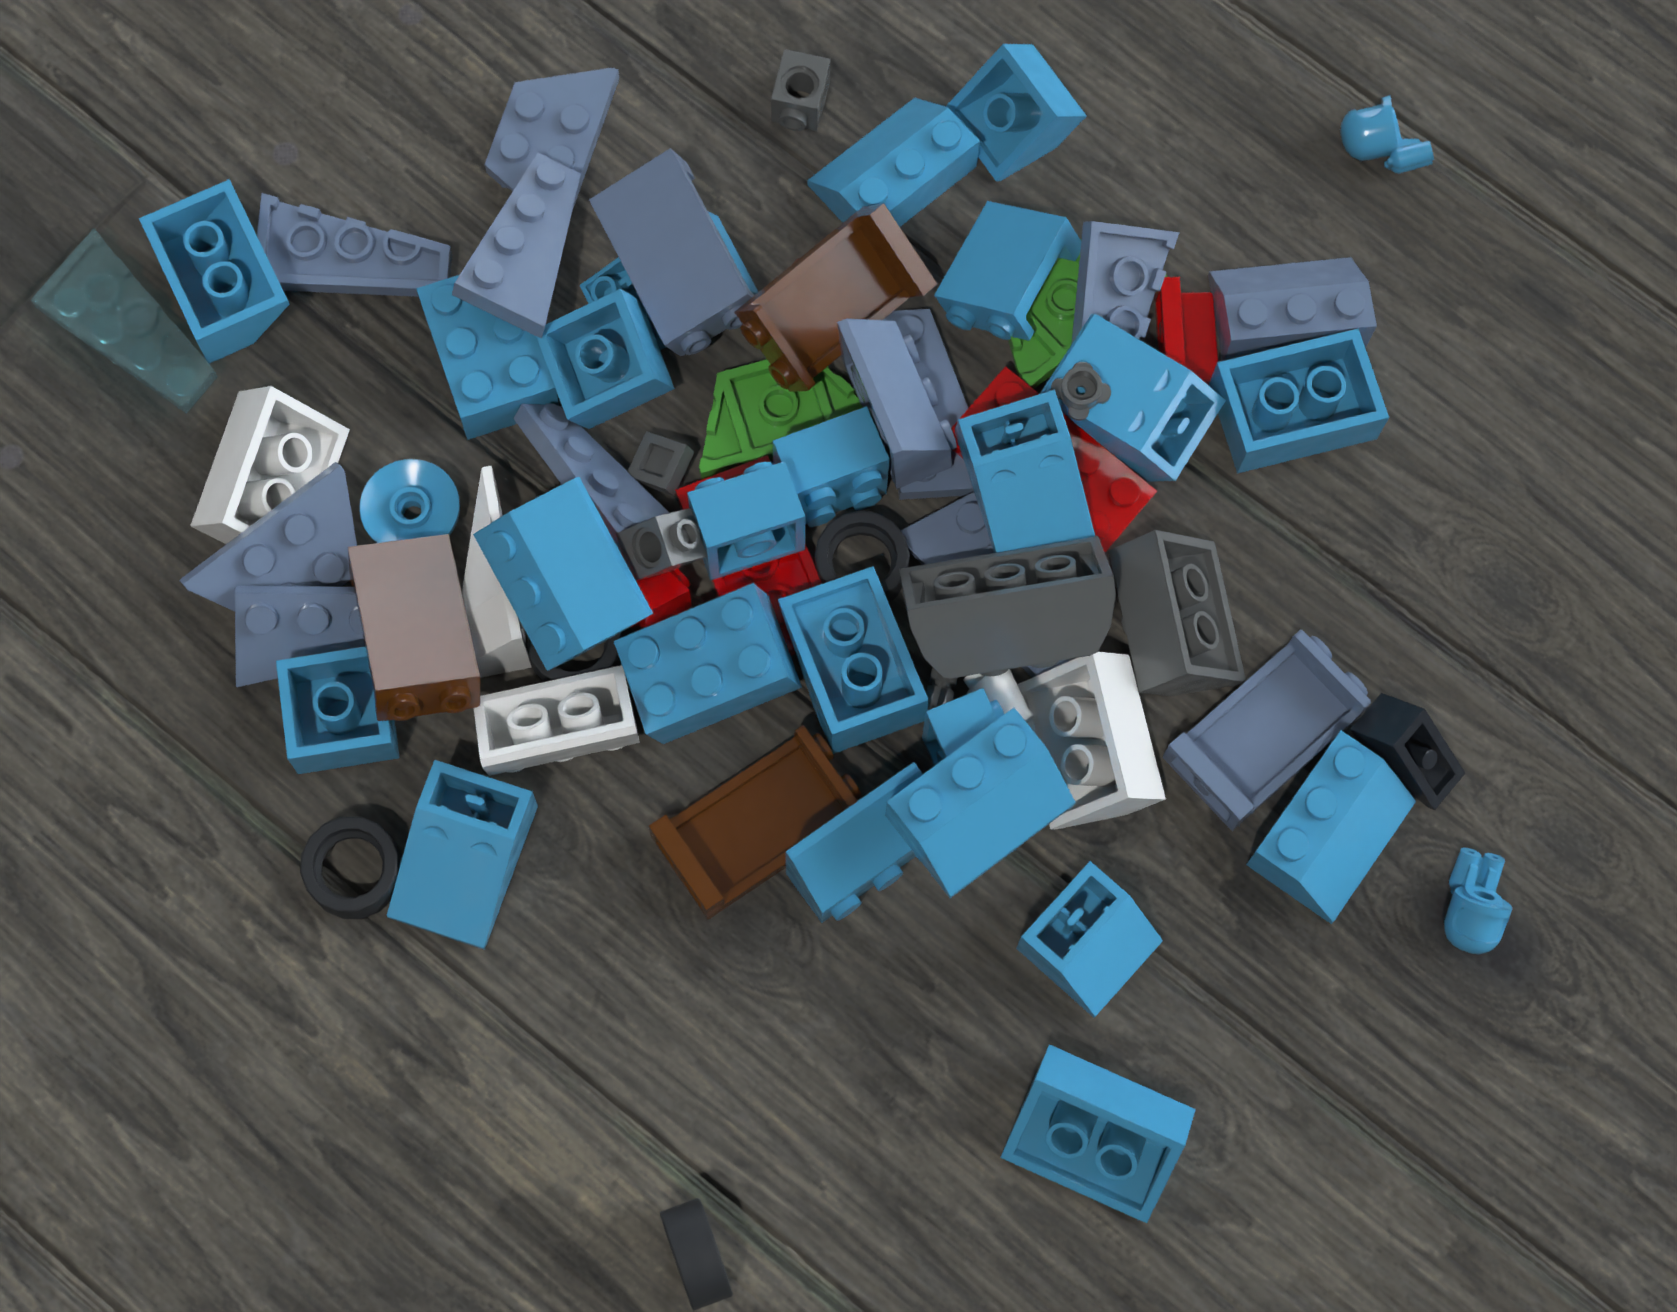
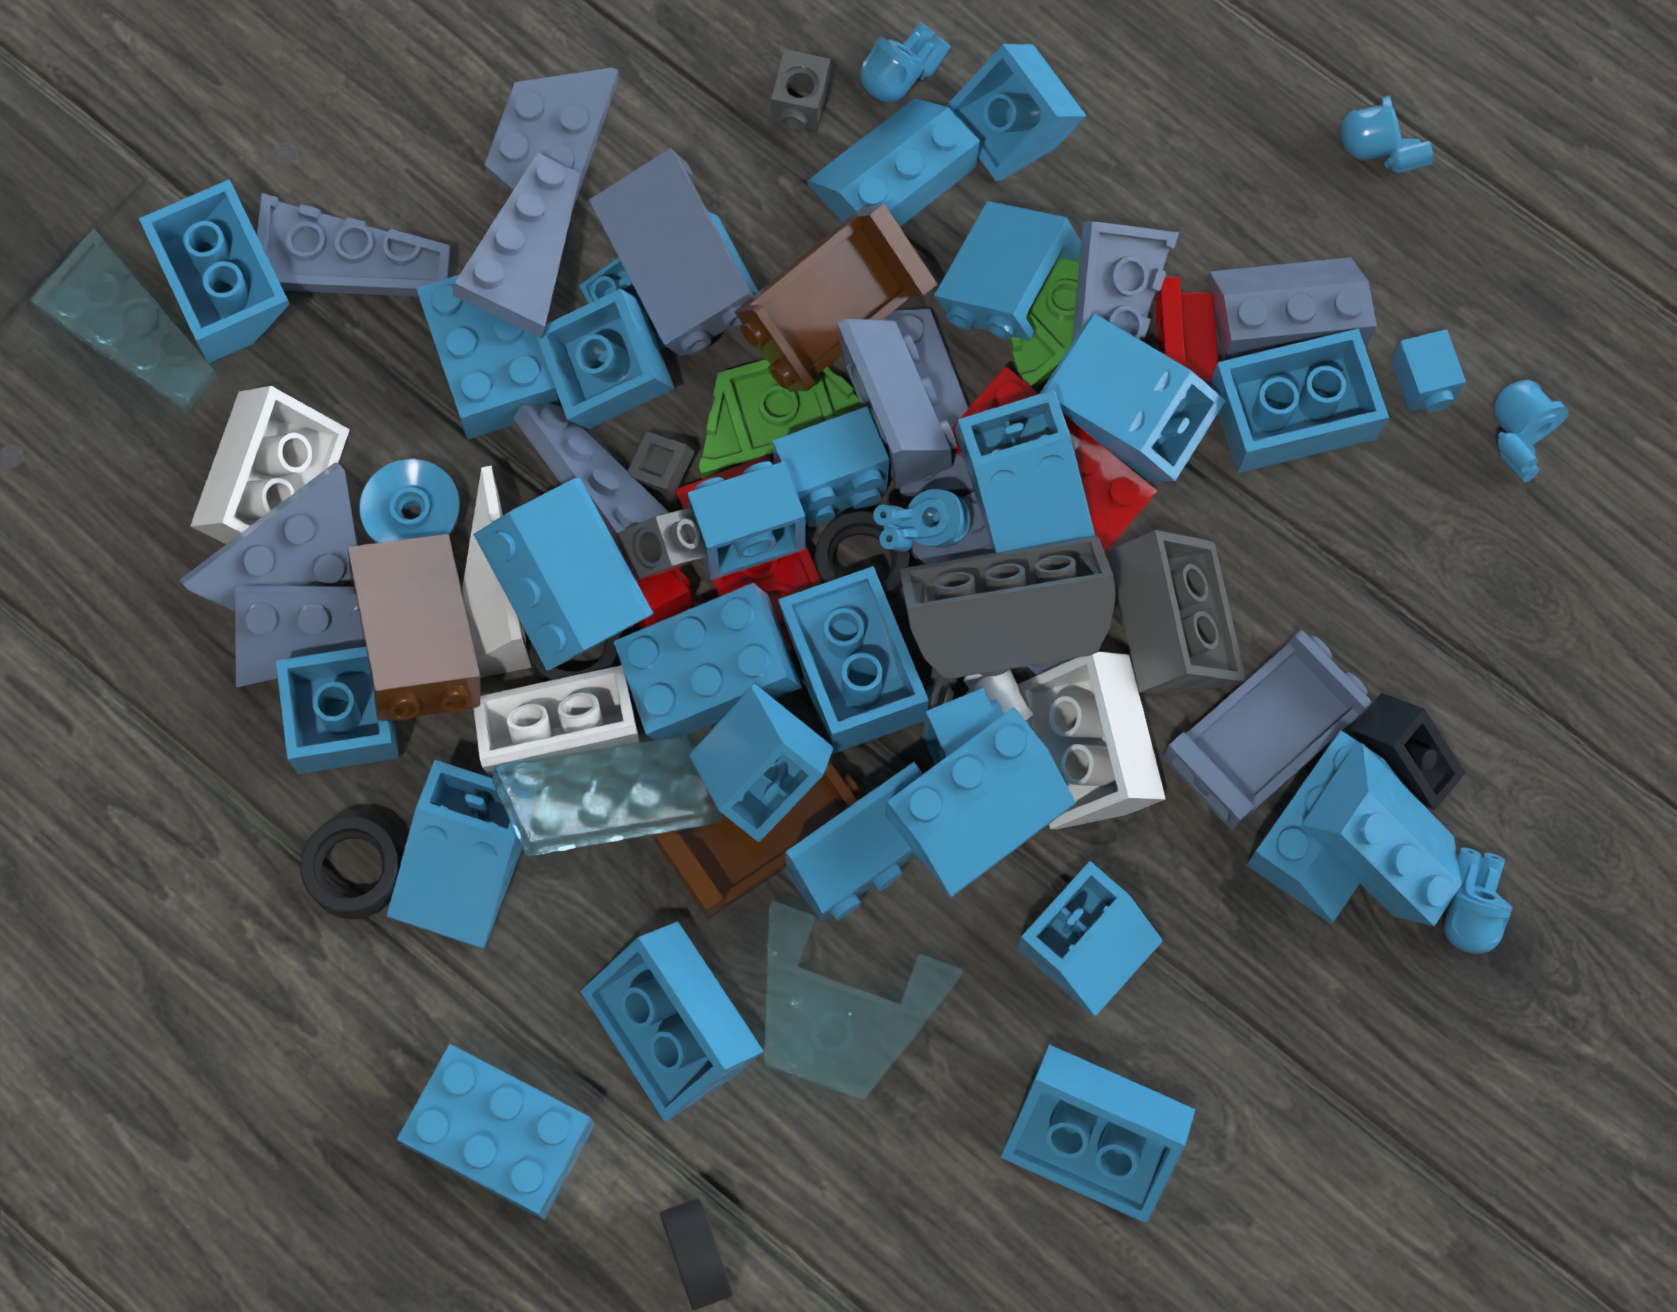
dark grey plate [1050,362,1111,421] -> none
none -> dark azure brick [397,1044,595,1220]
none -> clear light blue plate [492,735,723,857]
none -> dark azure slope [580,922,764,1122]
none -> dark azure slope [689,683,834,842]
none -> clear light blue wing [764,900,963,1103]
none -> dark azure piece [860,22,951,103]
none -> dark azure piece [873,489,971,552]
none -> dark azure slope [1301,743,1461,926]
none -> dark azure brick [1391,329,1466,412]
none -> dark azure piece [1494,380,1568,482]

